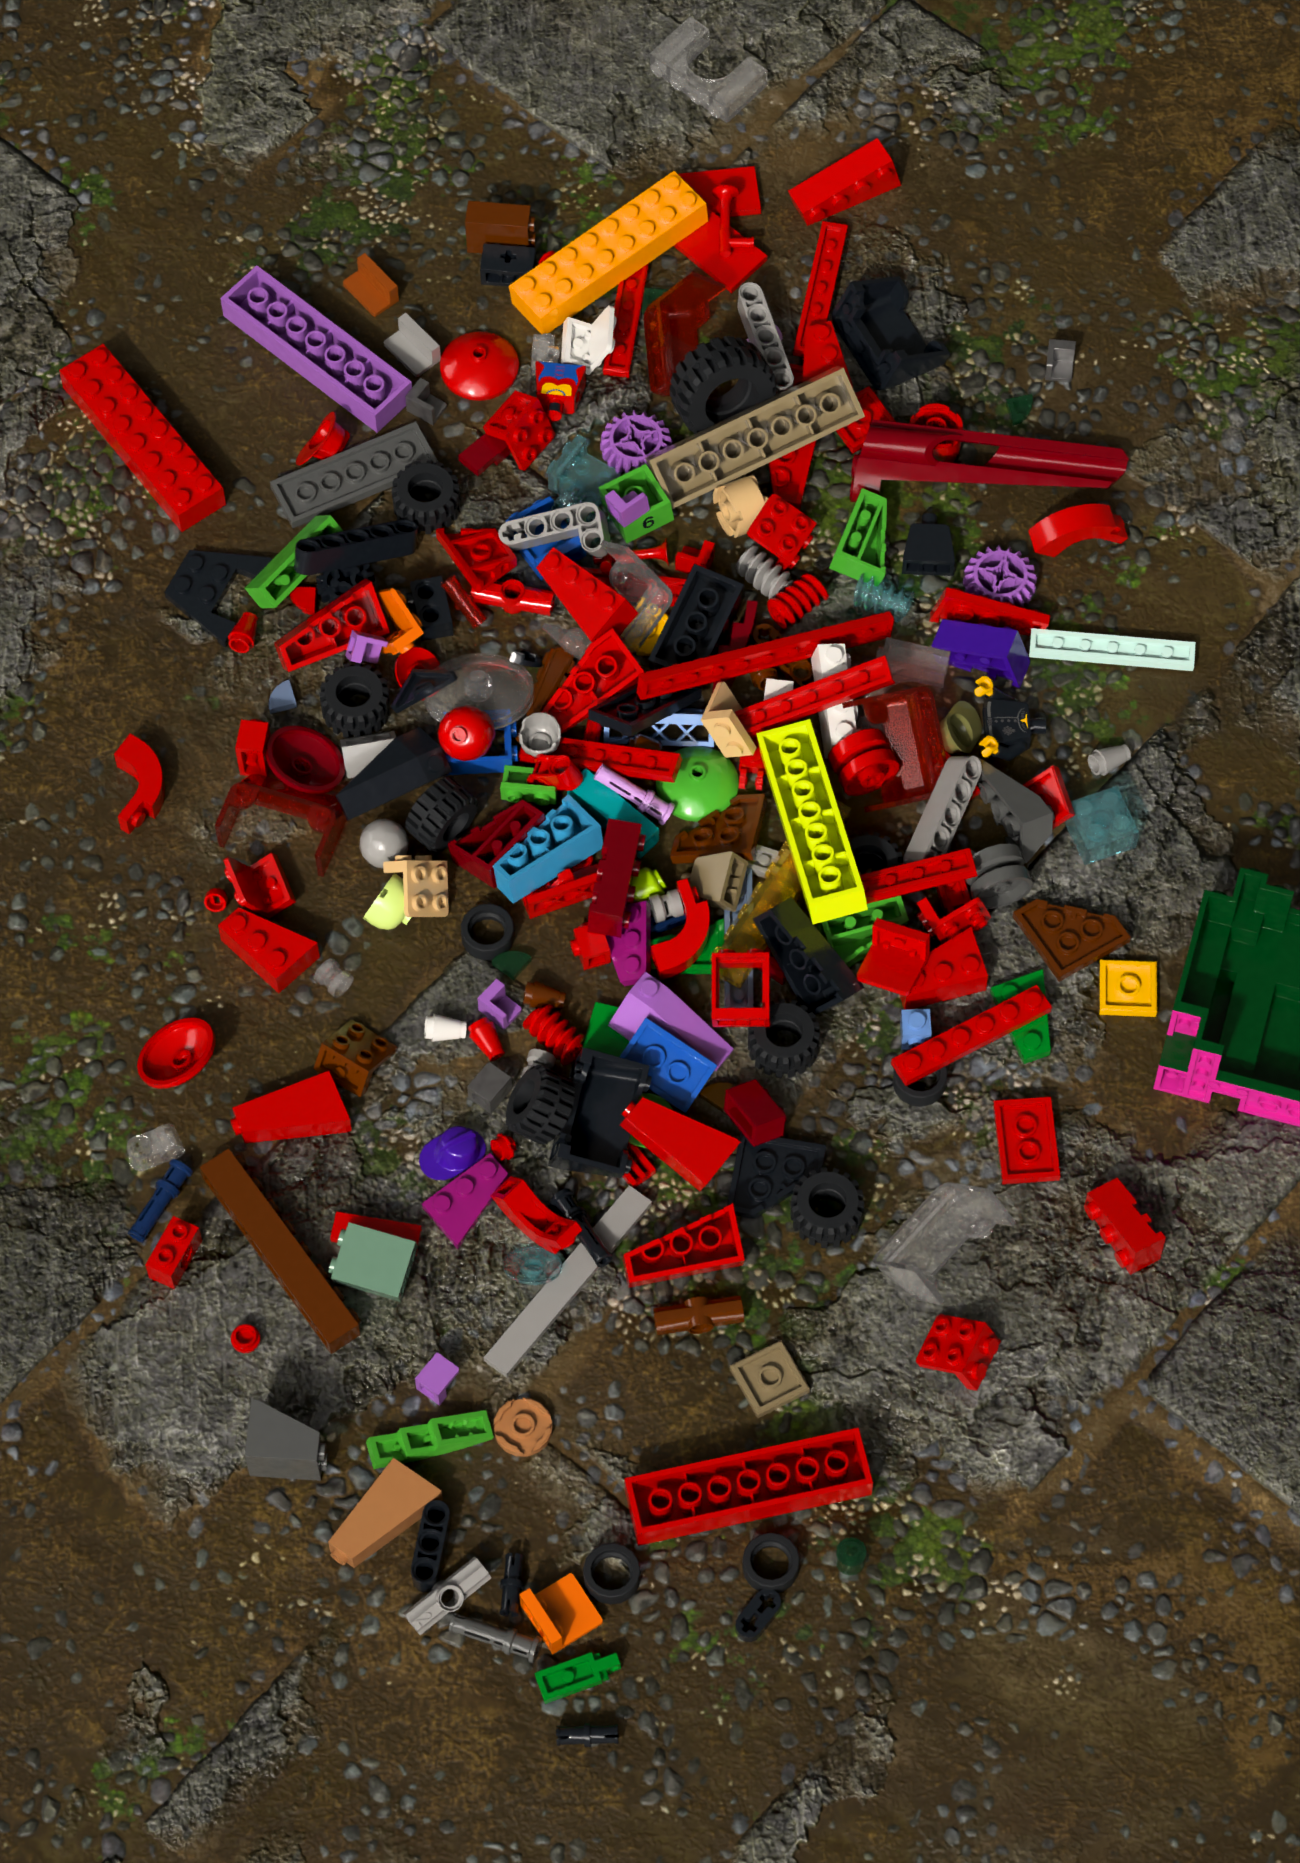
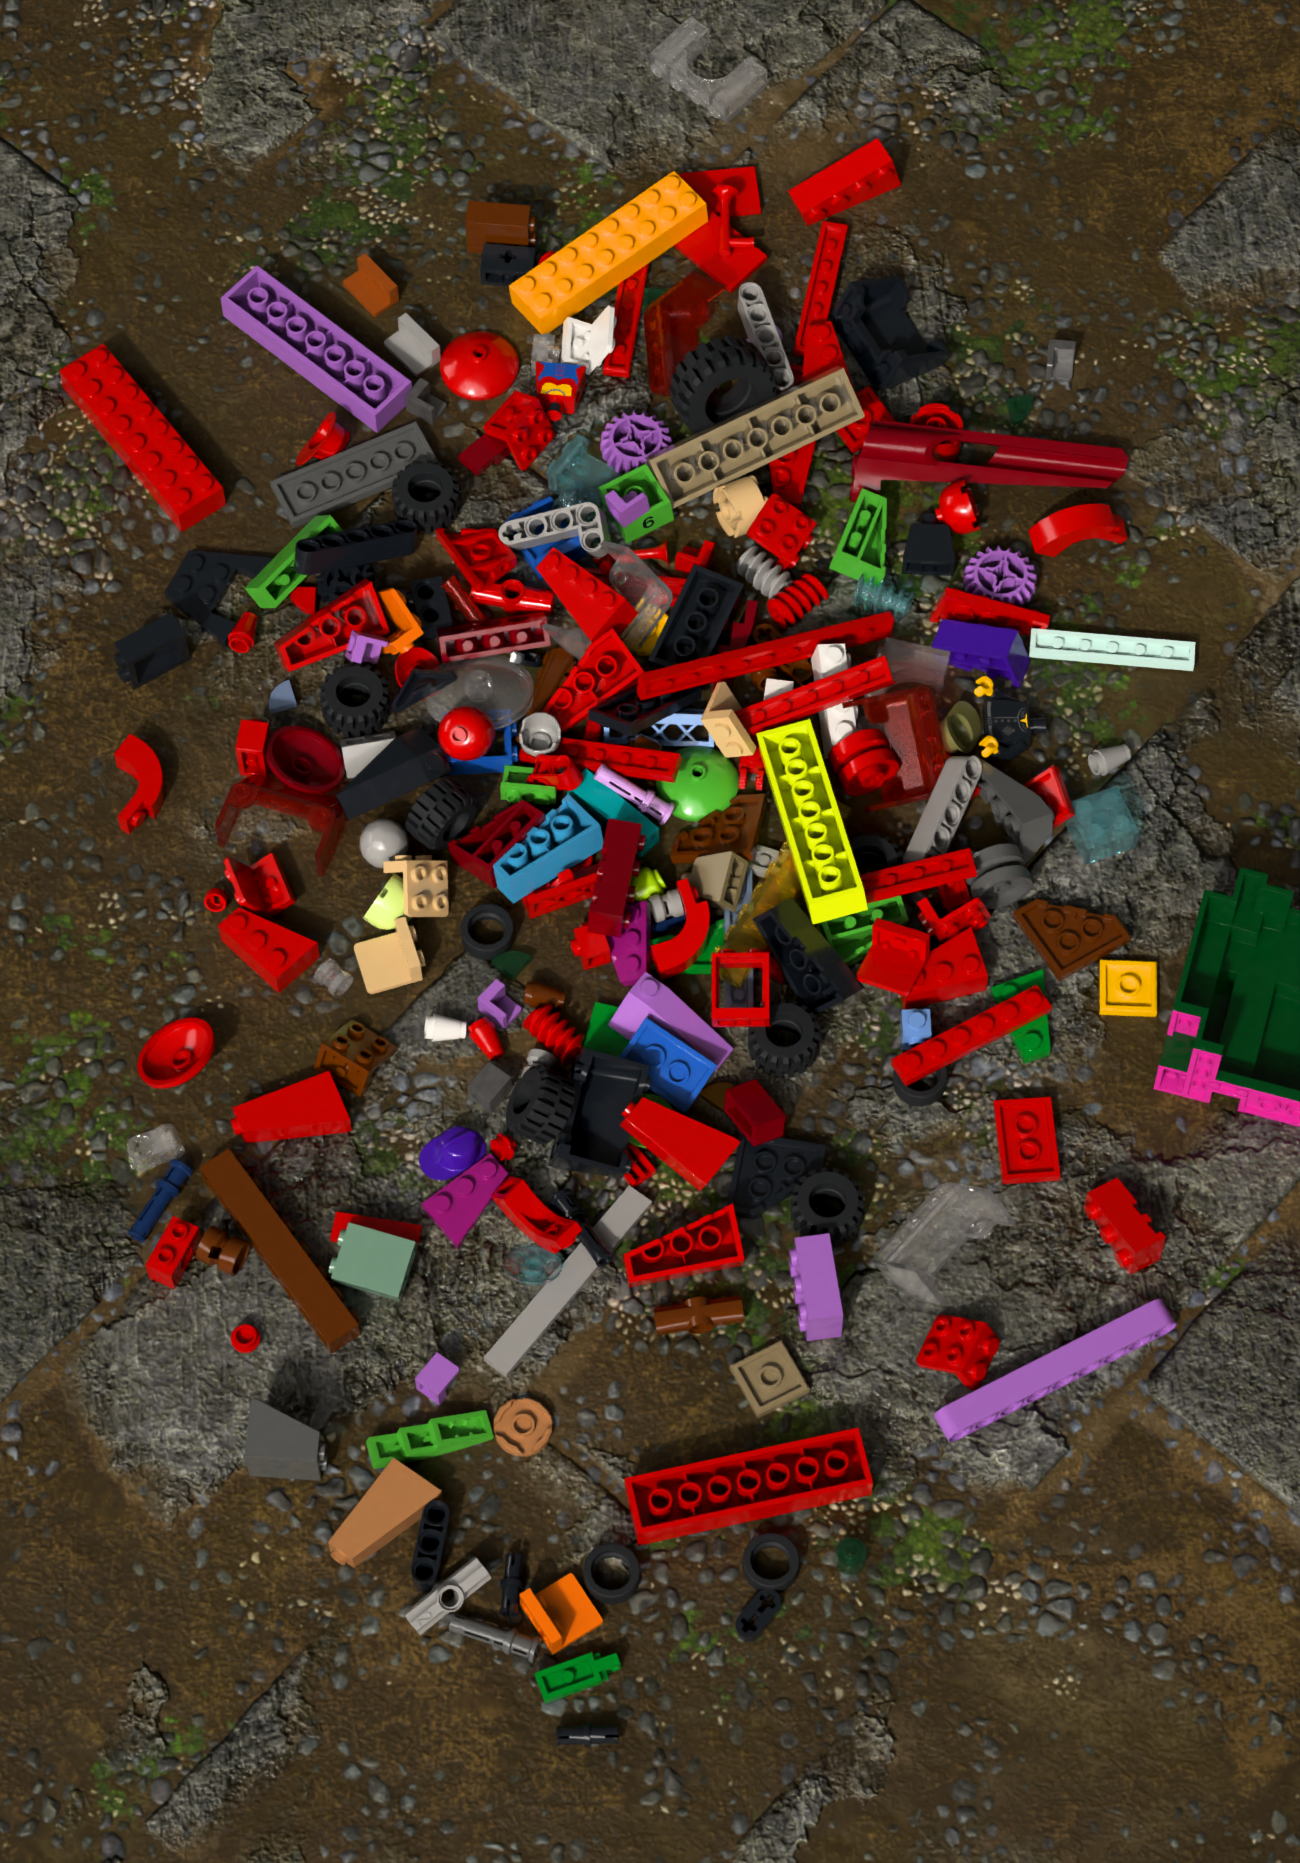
none -> black window [113,612,190,690]
none -> reddish brown wheel [196,1225,250,1277]
none -> tan bracket [354,917,426,994]
none -> dark red brick [436,611,551,663]
none -> medium lavender brick [788,1233,843,1341]
none -> medium lavender beam [934,1298,1177,1442]
none -> red cylinder [935,479,982,535]

